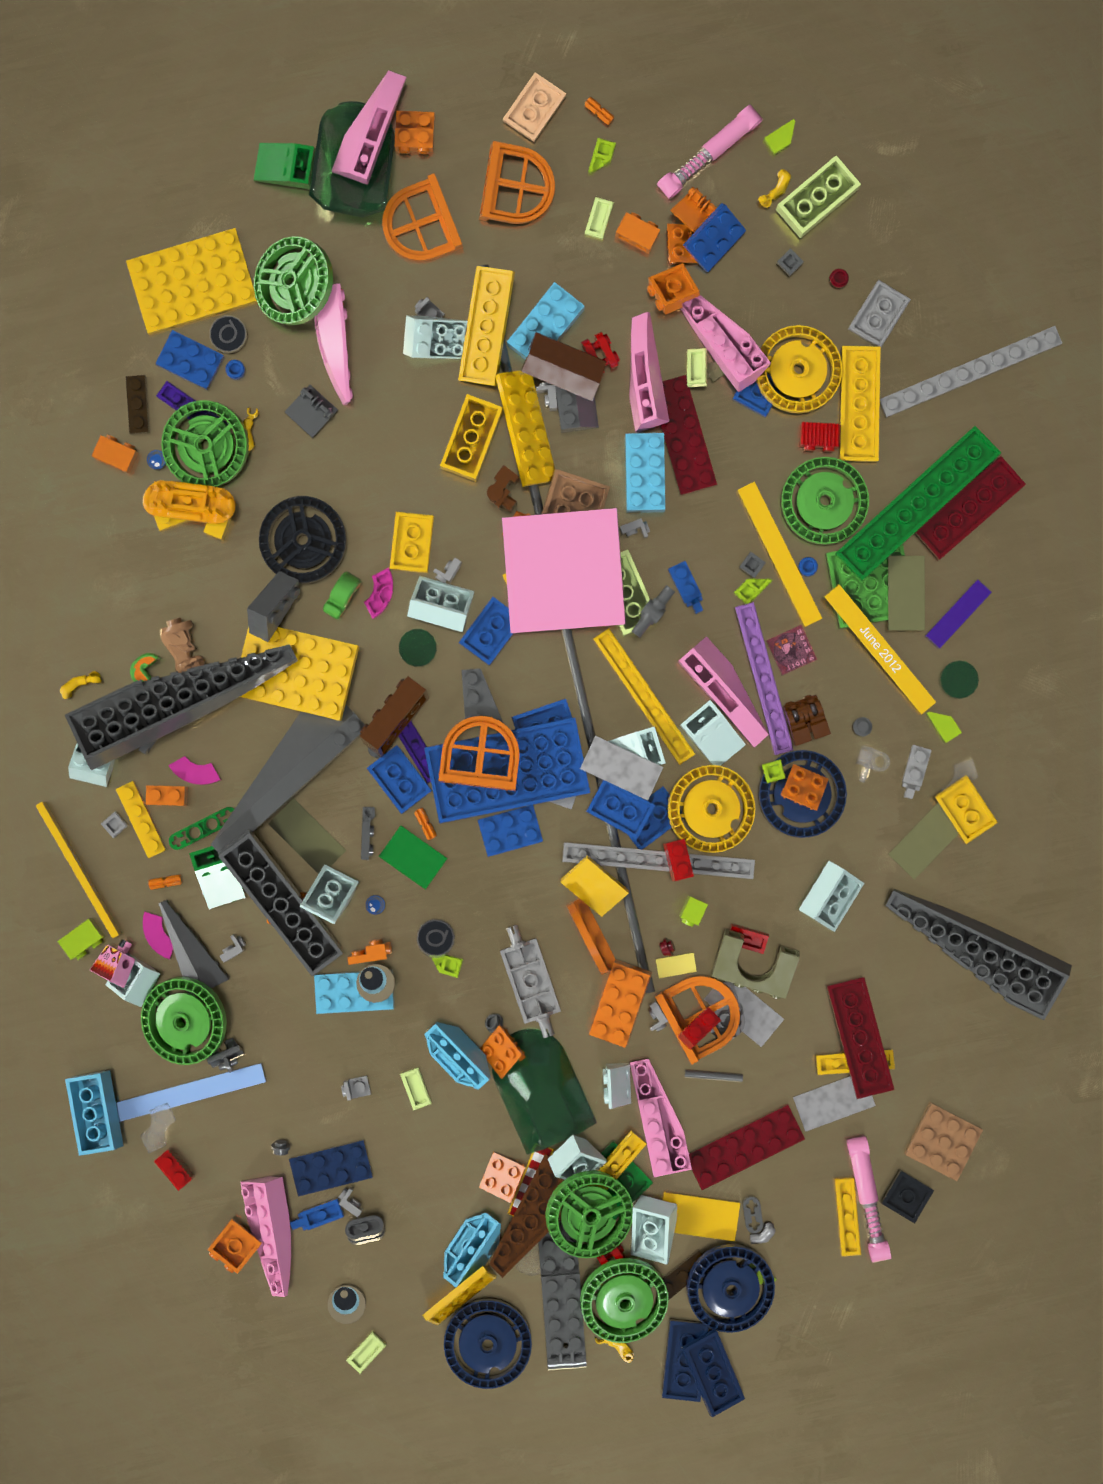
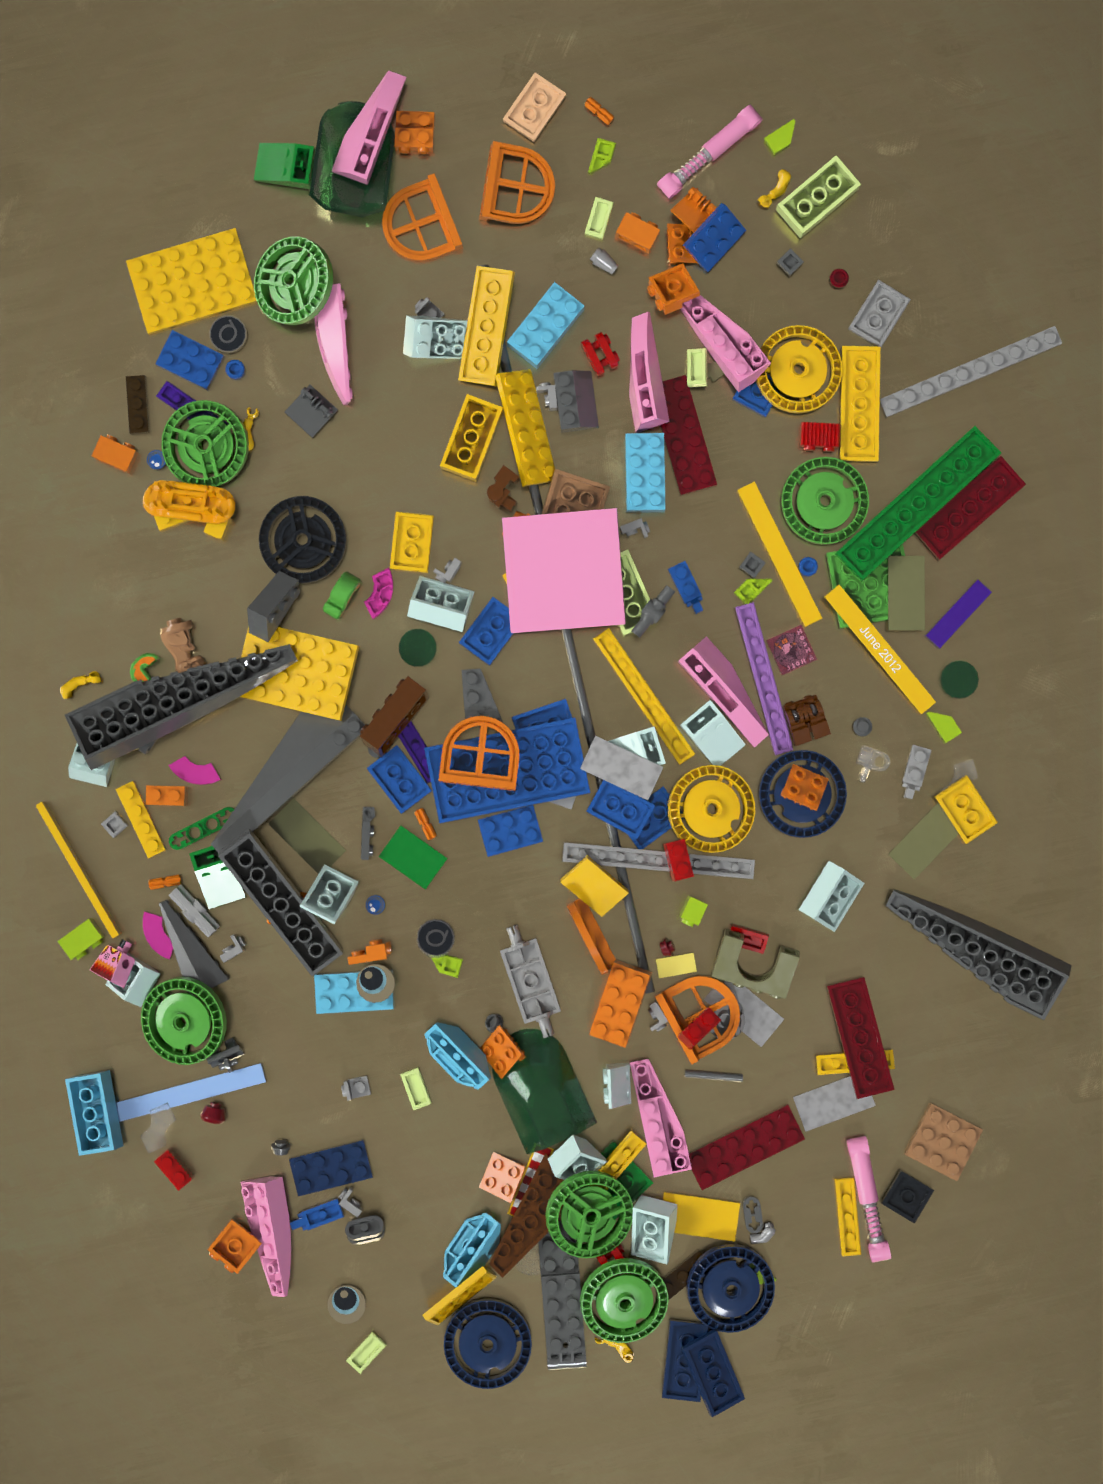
reddish brown slope [521,332,606,401] -> none
lime tile [762,760,786,783] -> none
none -> light grey piece [169,884,220,937]
none -> dark red cone [200,1102,226,1124]
none -> light grey cone [590,247,619,274]

